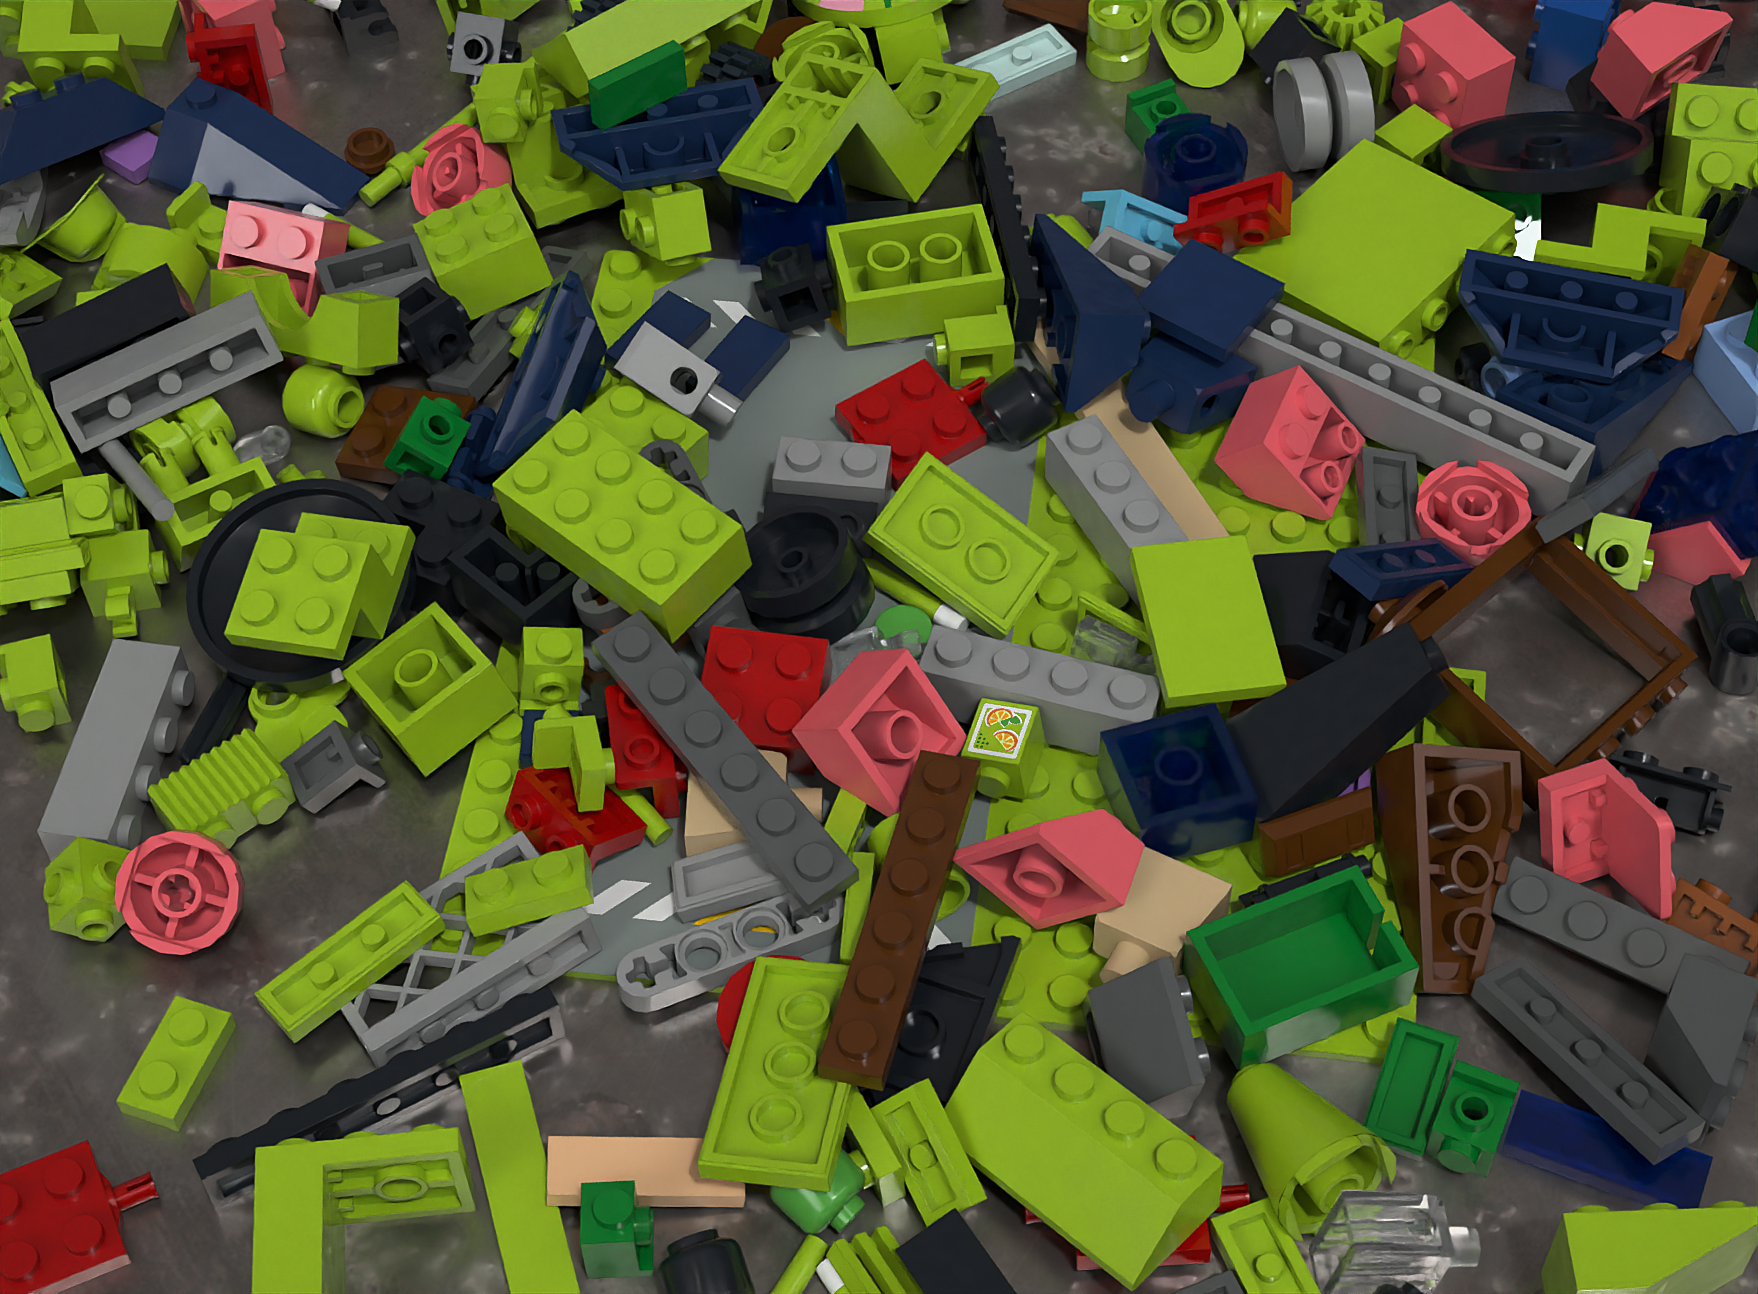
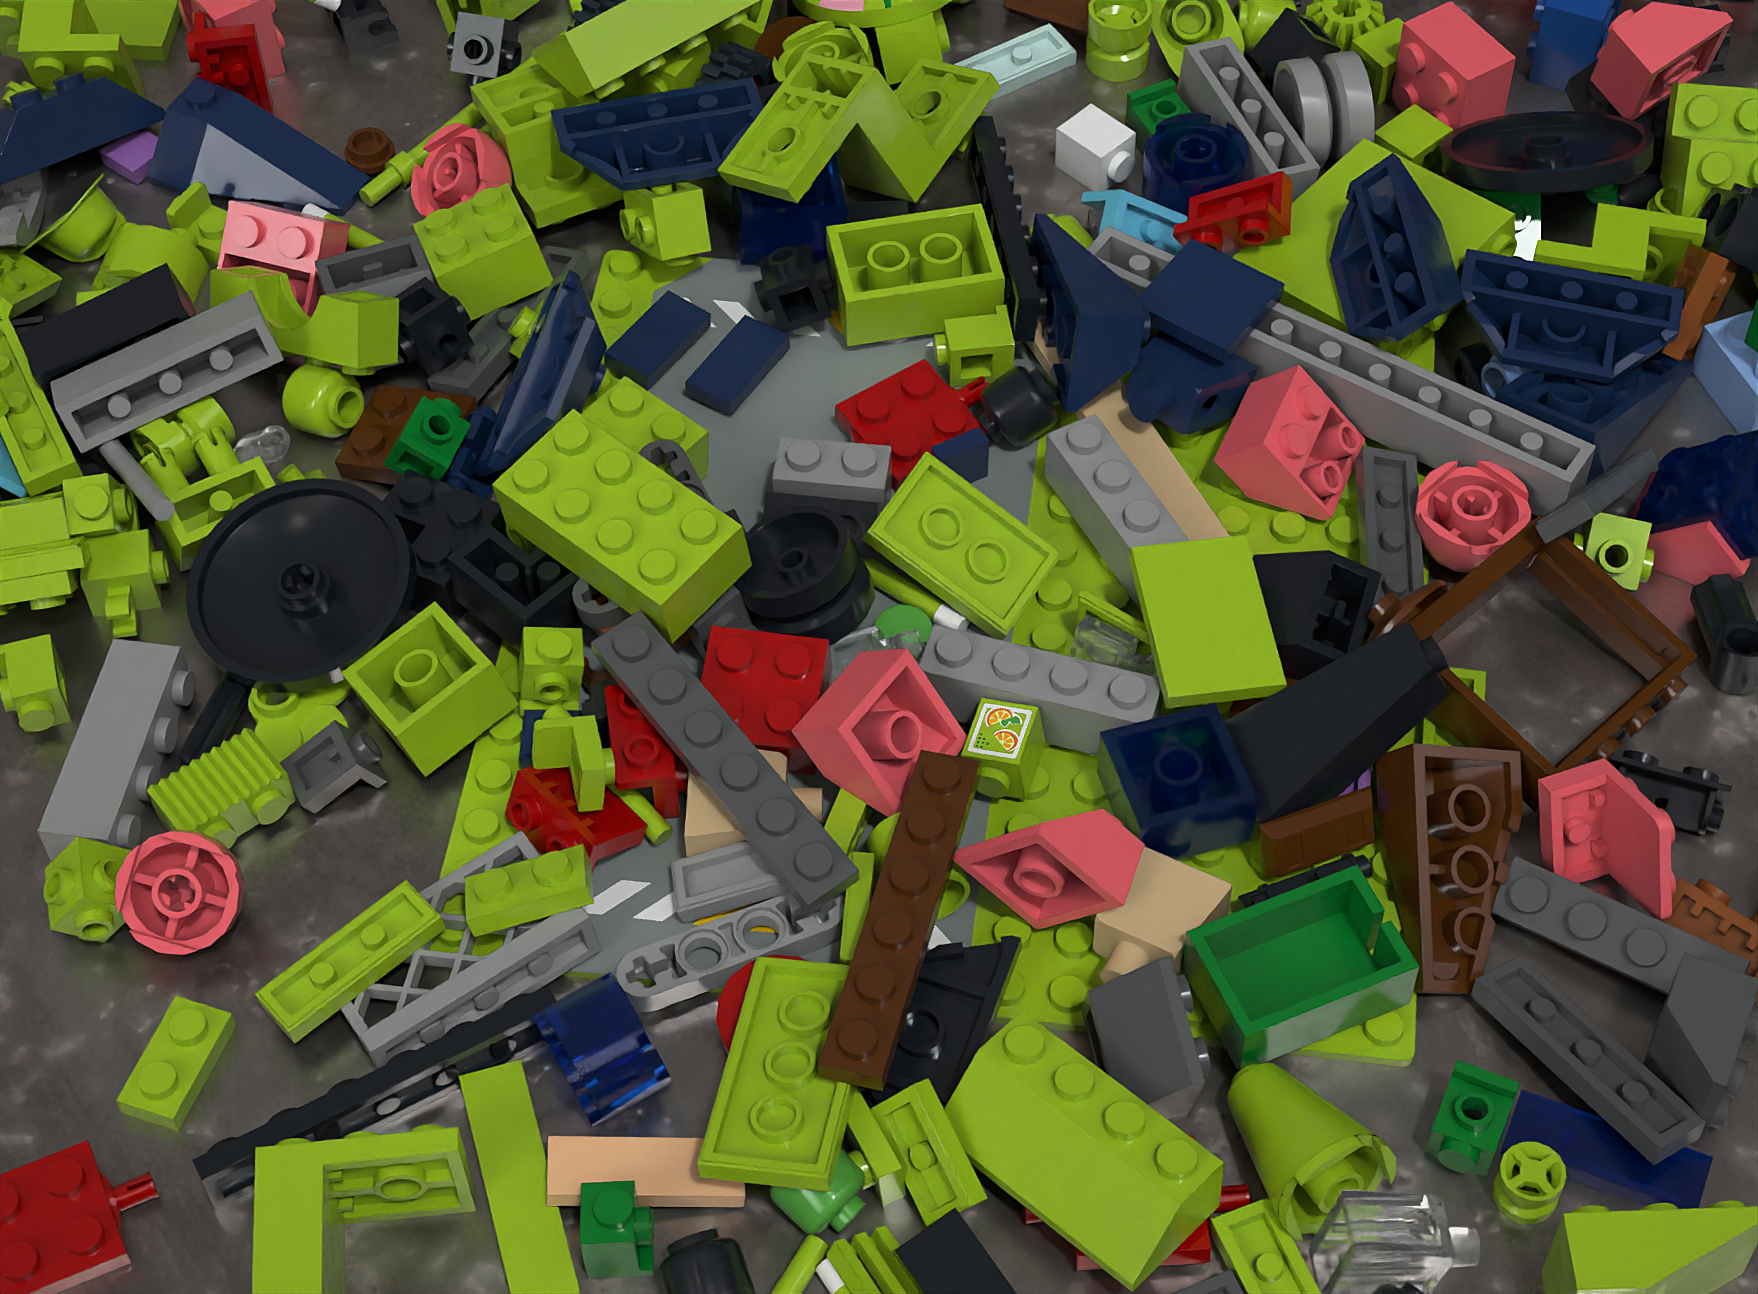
lime bracket [224,512,416,660] -> none
lime brick [474,62,544,143] -> none
green tile [588,40,687,132] -> none
light grey torso [614,321,743,429] -> none
dark blue tile [1328,538,1474,601] -> none
green tile [1363,1017,1460,1162] -> none
none -> clear blue brick [532,972,673,1127]
none -> dark blue tile [931,427,989,483]
none -> white brick [1055,104,1136,191]
none -> light grey brick [1177,37,1320,203]
none -> dark blue wedge [1329,153,1464,342]
none -> lime wheel [1492,1142,1567,1224]
none -> black arm [1584,173,1663,208]

